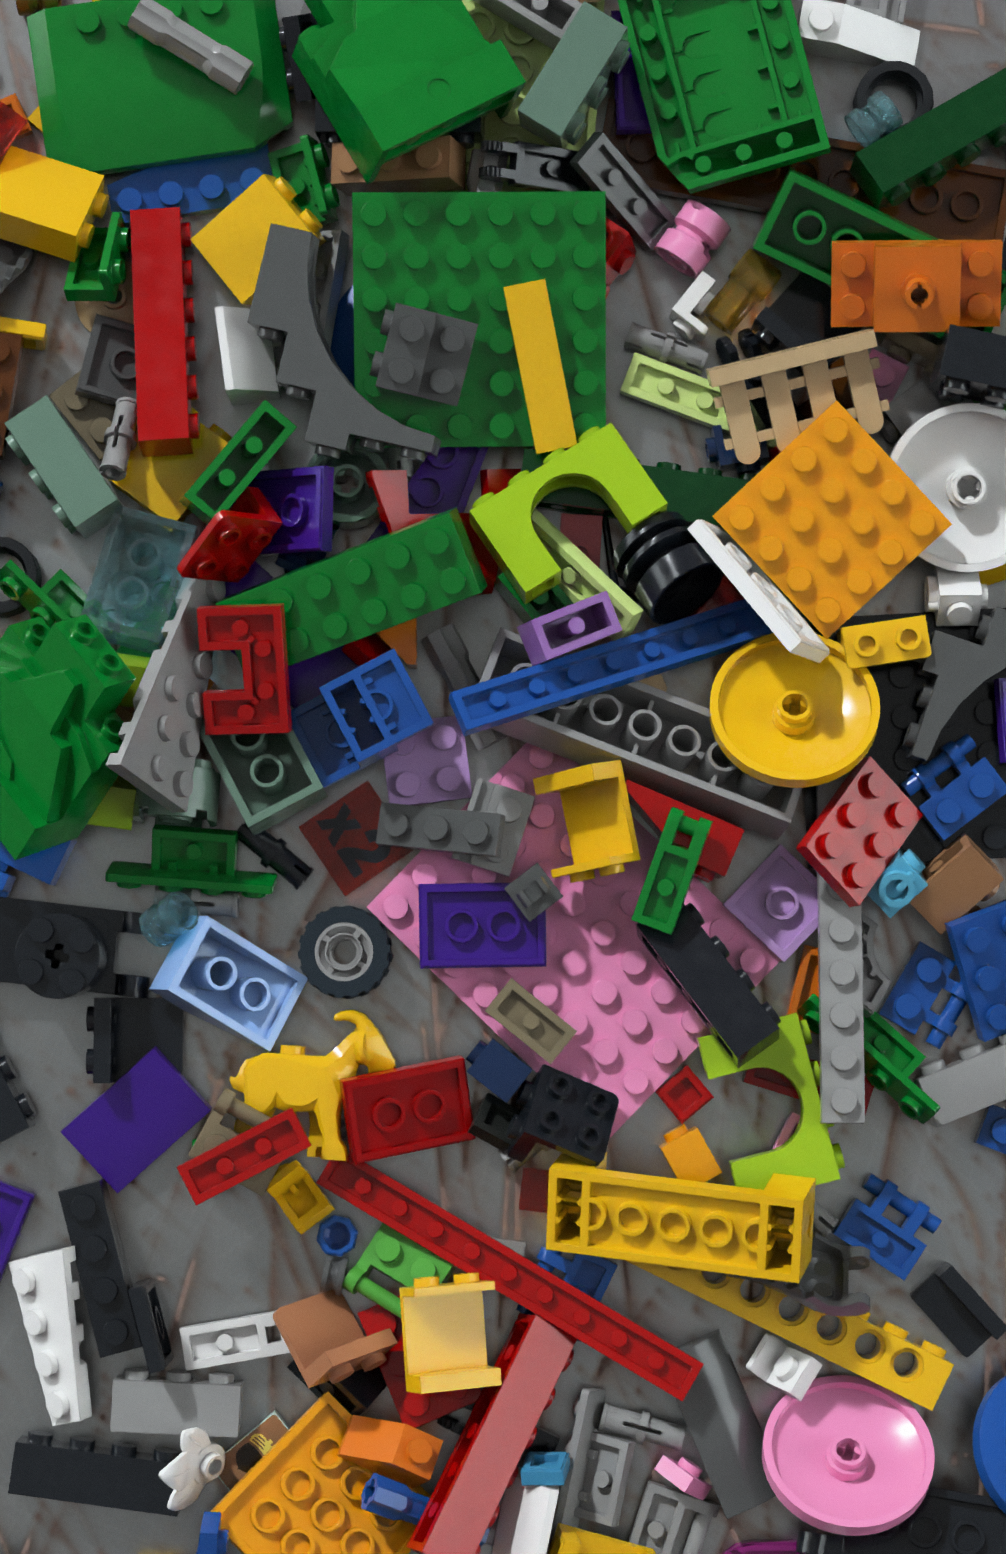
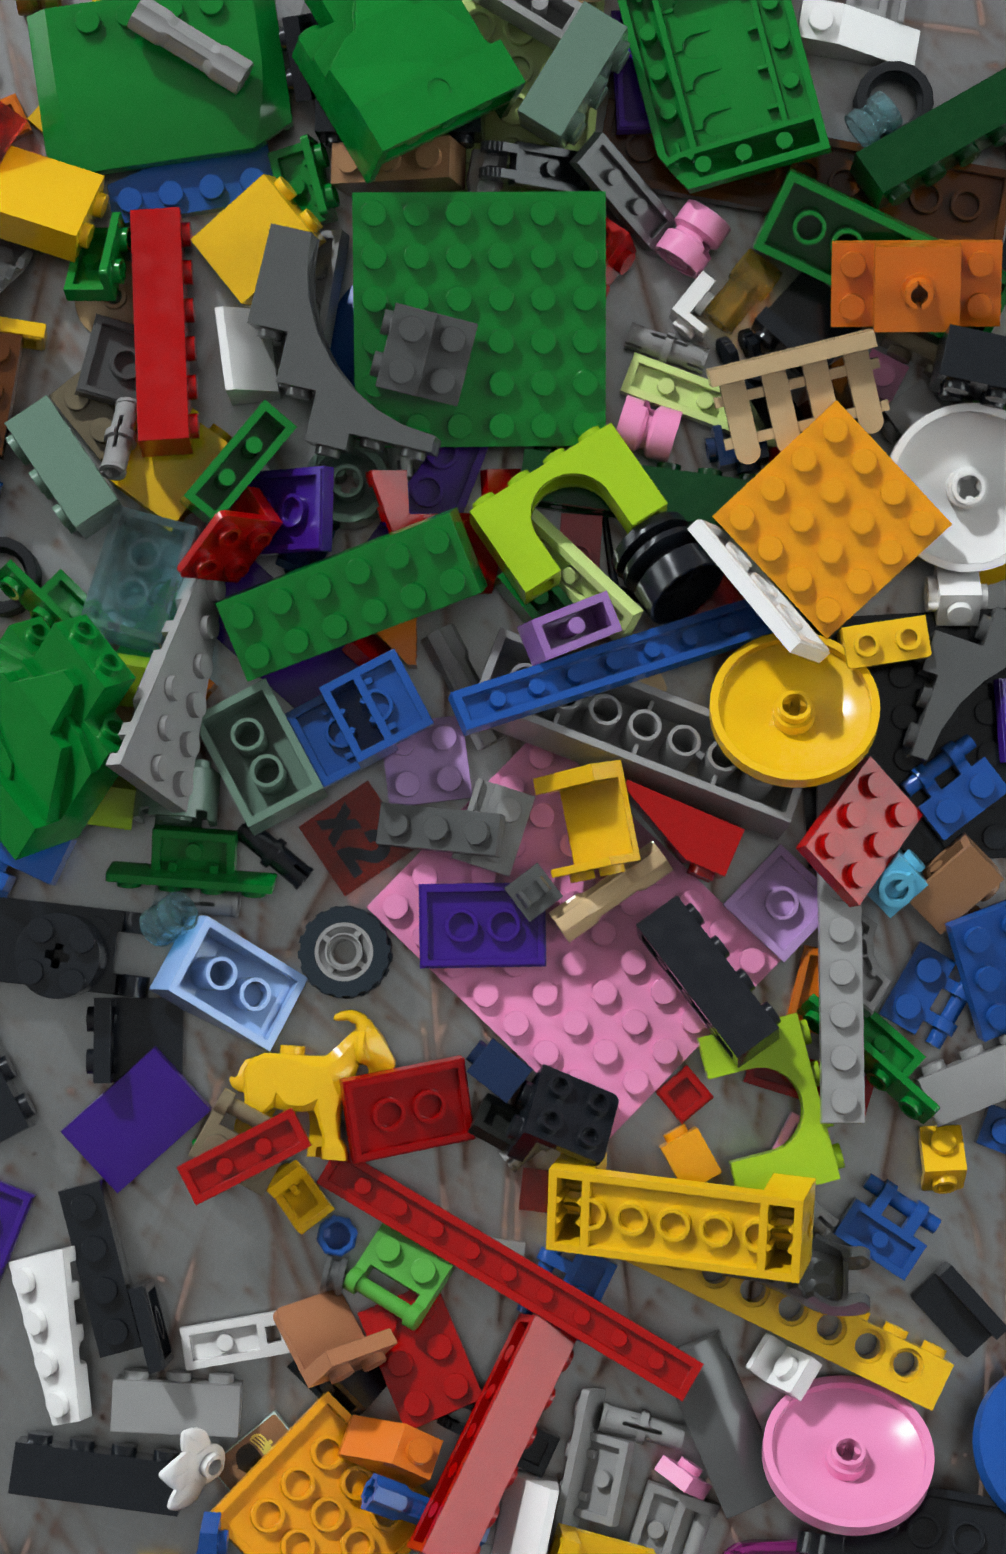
red plate [197,603,292,735] -> none
yellow panel [399,1272,502,1394] -> none
dark tan plate [485,978,577,1064] -> none
yellow tile [503,279,577,454] -> none
dark azure tile [520,1452,570,1485] -> none
green plate [631,807,713,935] -> none
none -> tan axle [549,840,673,943]
none -> bright pink wheel [616,395,683,462]
none -> yellow bracket [918,1125,967,1194]

